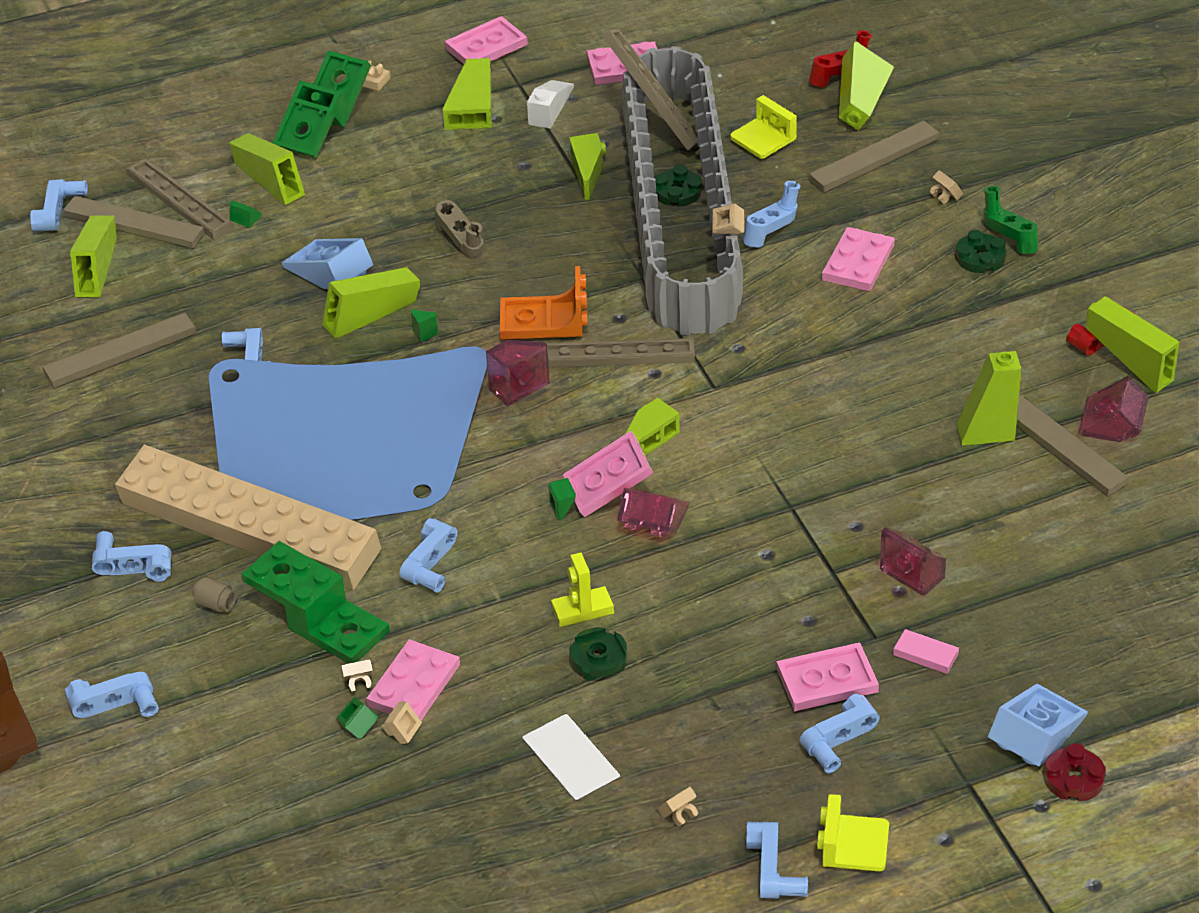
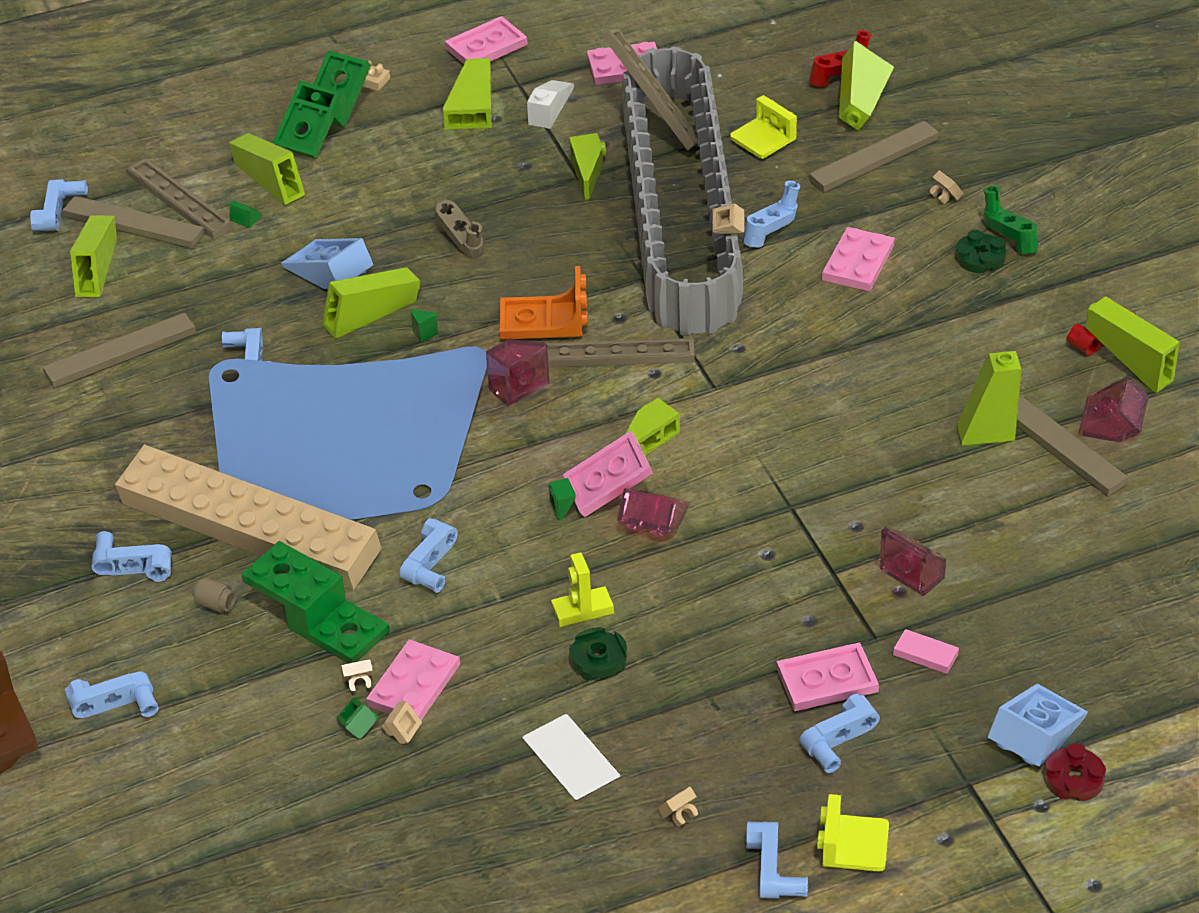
dark green plate [654,165,702,207] -> none

